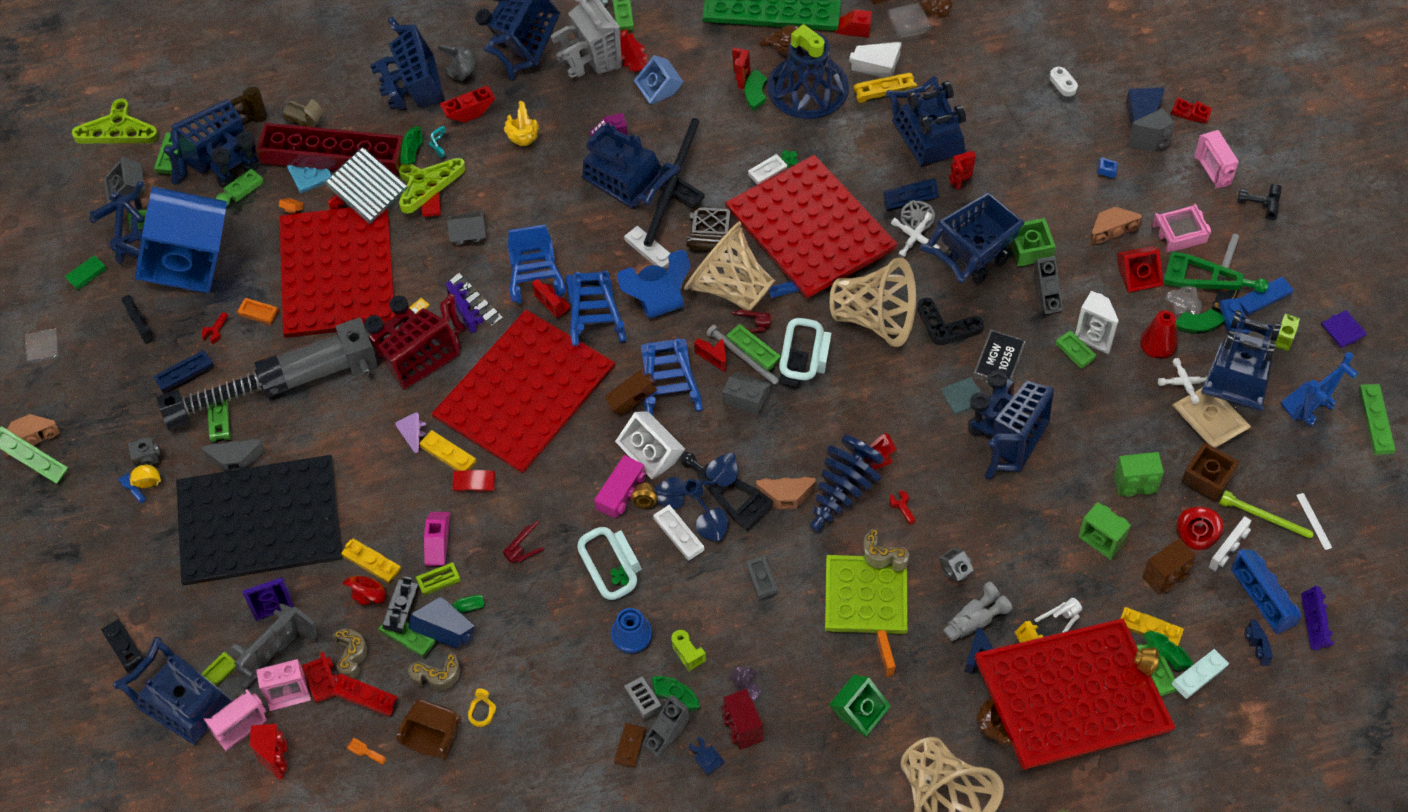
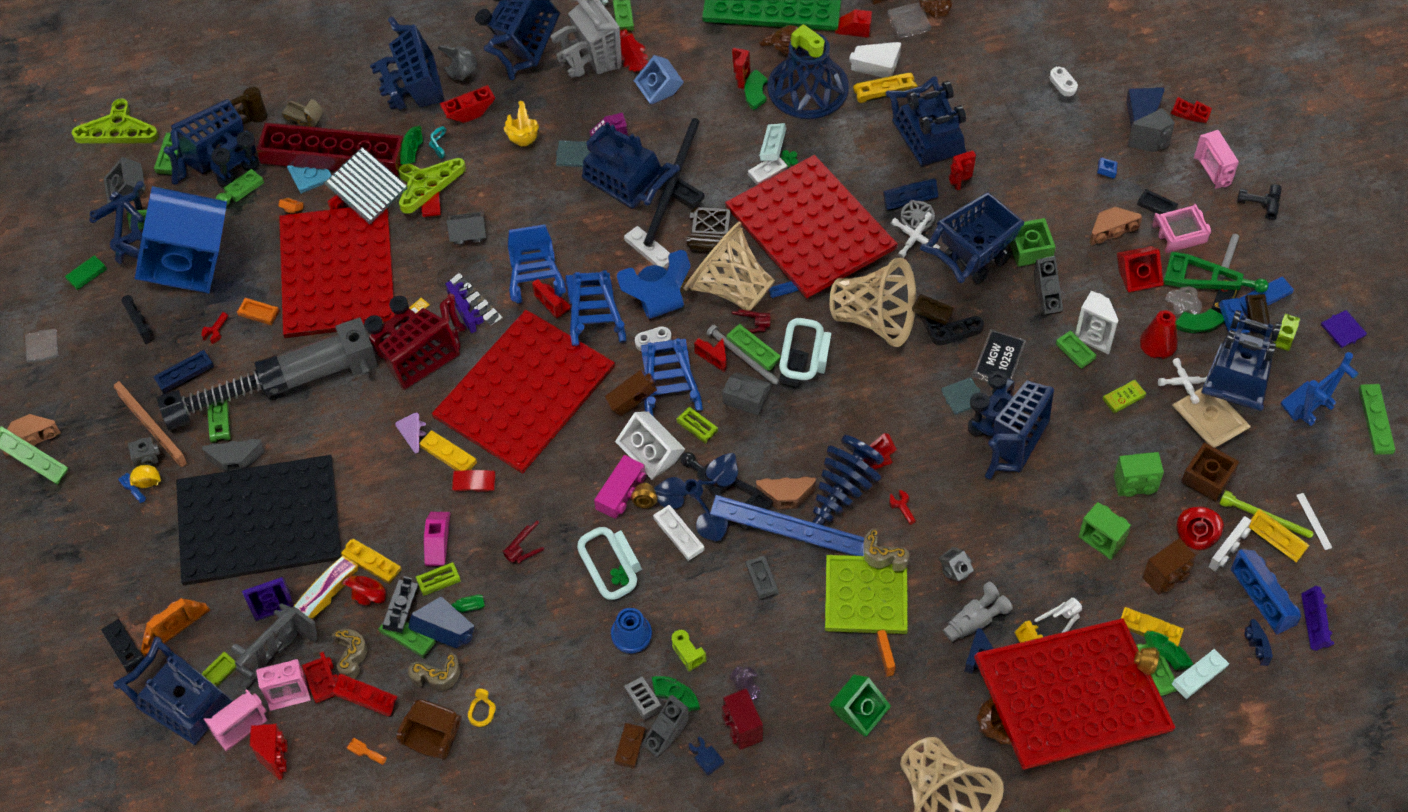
none -> nougat tile [114,381,187,467]
none -> orange wing [141,598,210,657]
none -> slope [293,556,359,619]
none -> clear light blue piece [556,141,589,167]
none -> white plate [635,327,671,351]
none -> lime tile [677,407,718,444]
none -> blue tile [710,495,864,556]
none -> light aqua plate [759,123,786,161]
none -> dark brown plate [912,294,954,325]
none -> lime tile [1103,380,1146,413]
none -> black tile [1137,189,1178,214]
none -> dark brown tile [1245,294,1270,333]
none -> yellow plate [1249,509,1310,562]

